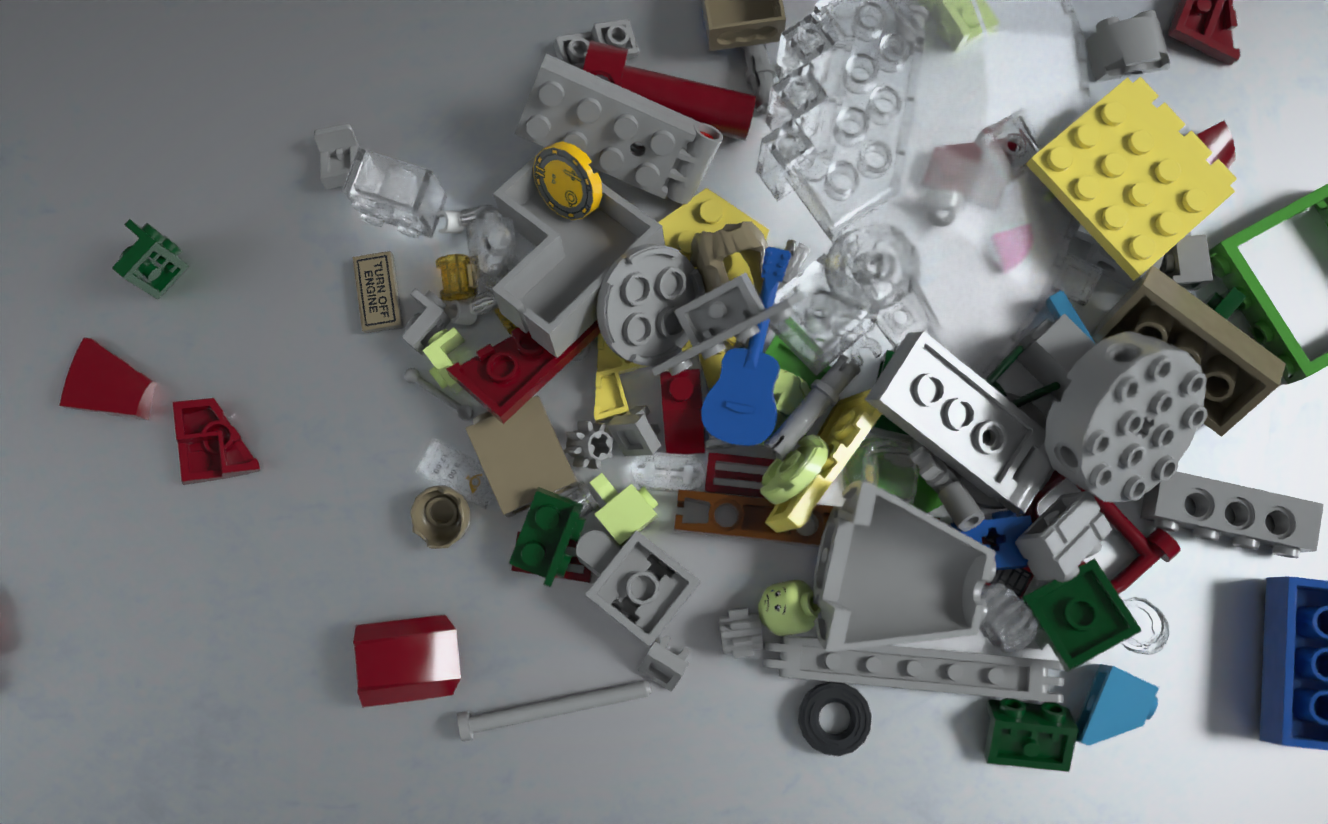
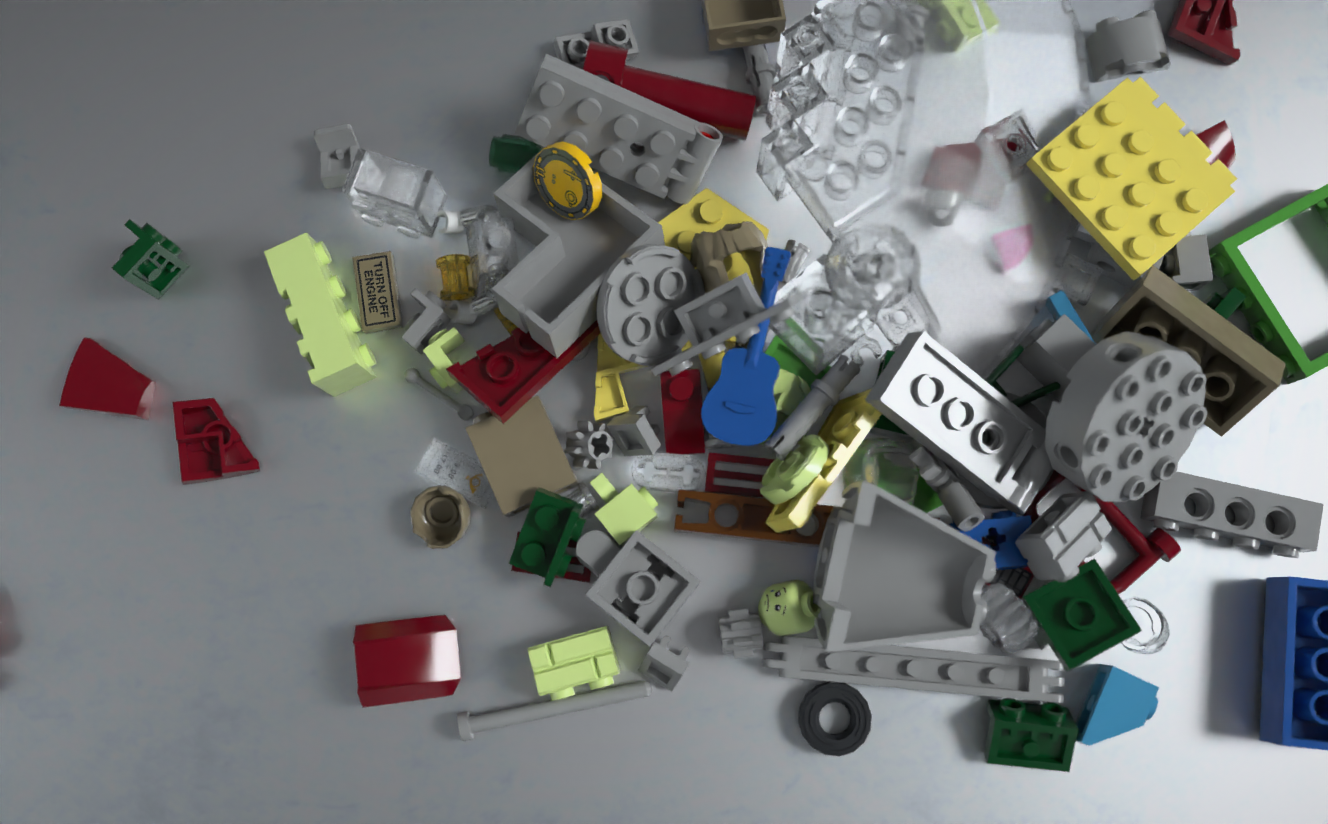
none -> yellowish green wedge [264,232,376,397]
none -> clear green brick [489,134,544,174]
none -> yellowish green brick [528,626,621,701]

